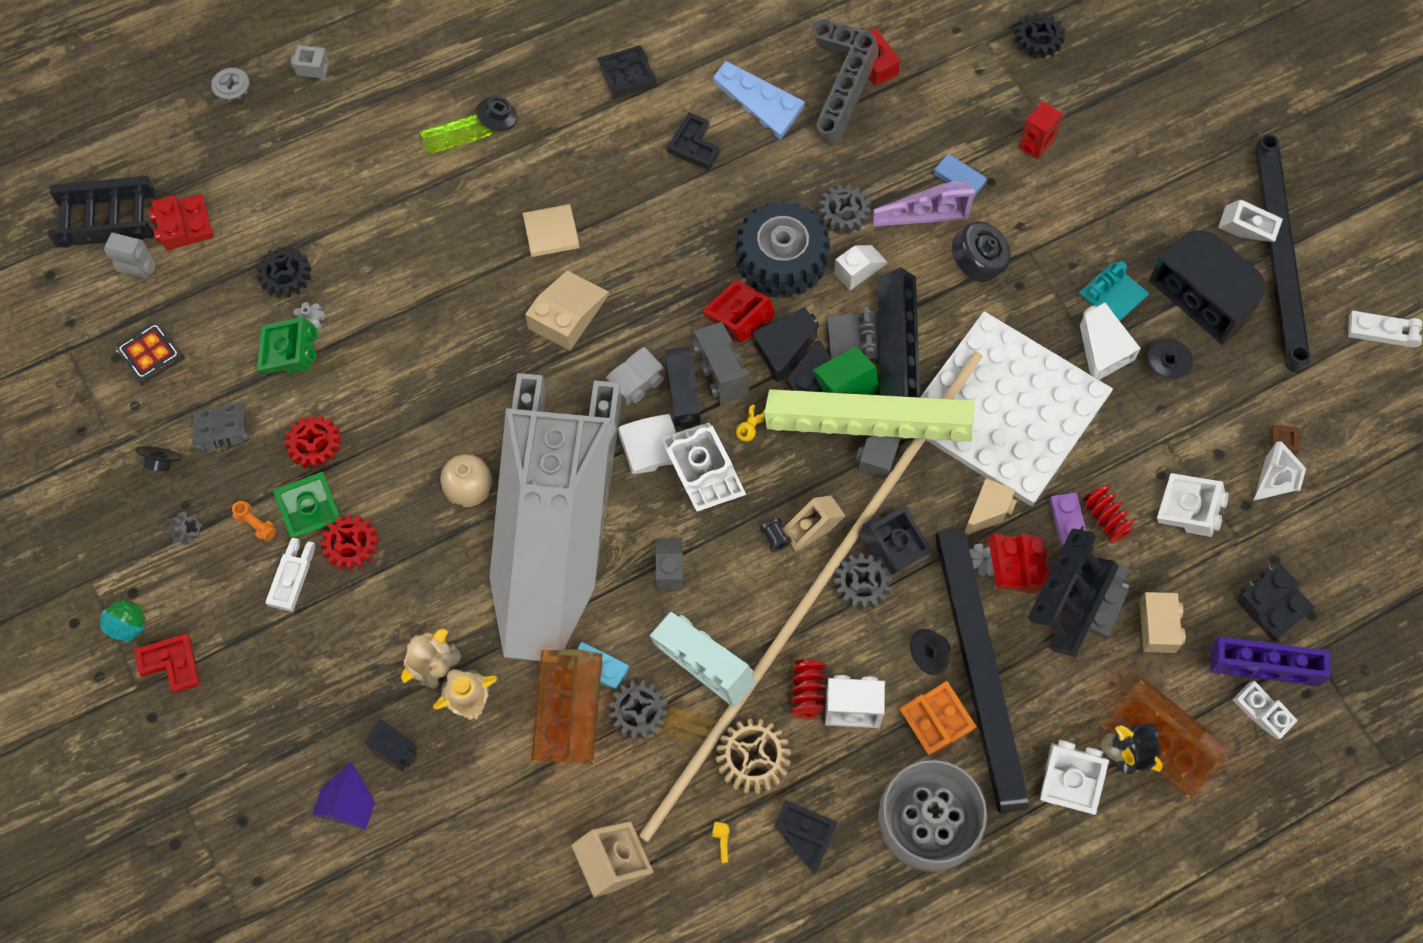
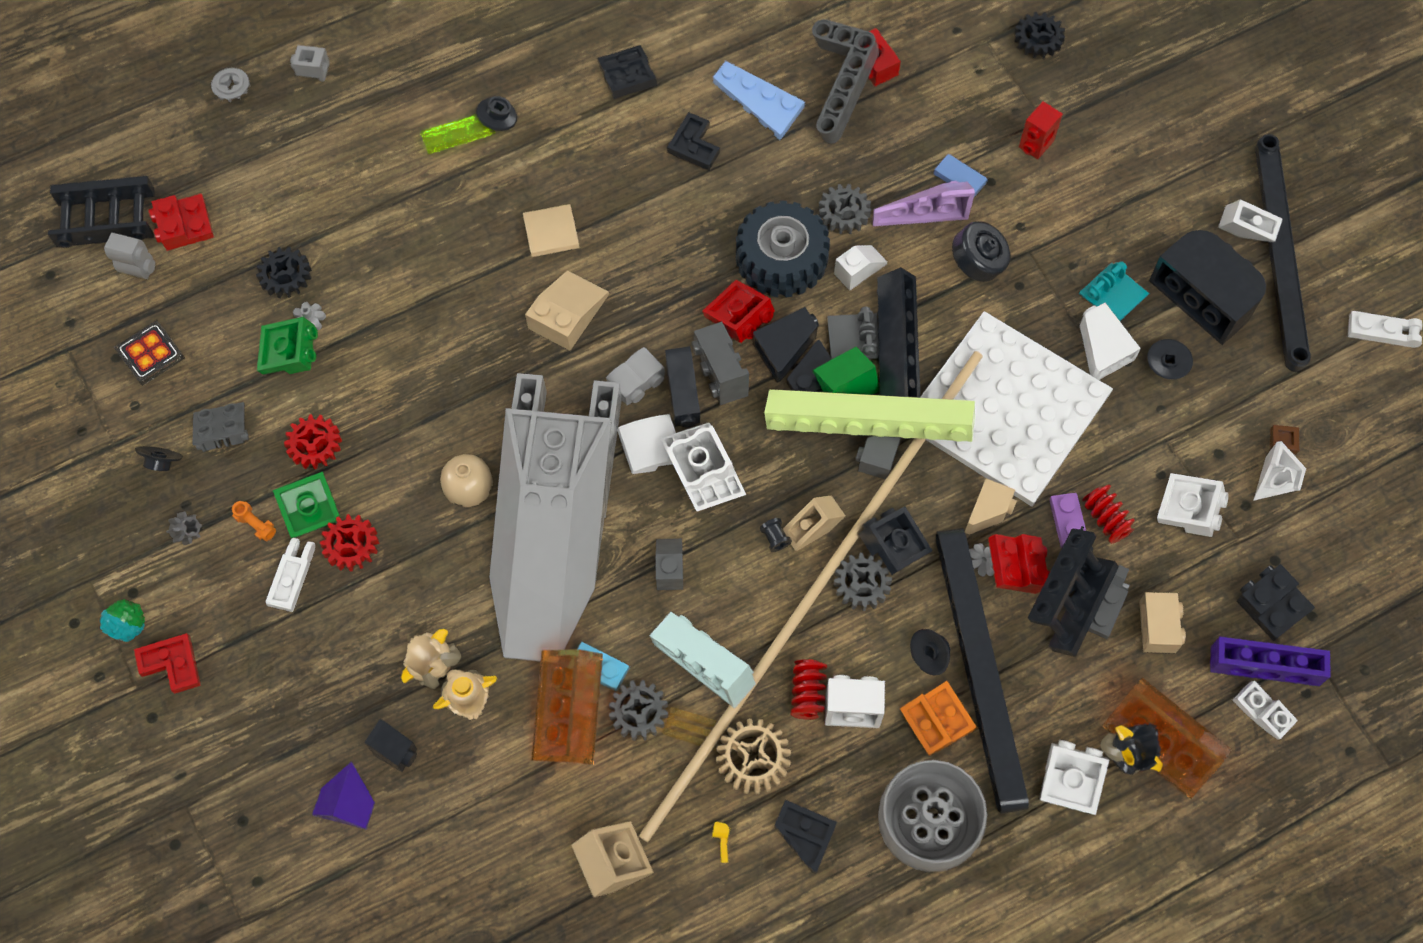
yellow arm [736,404,765,442] -> none

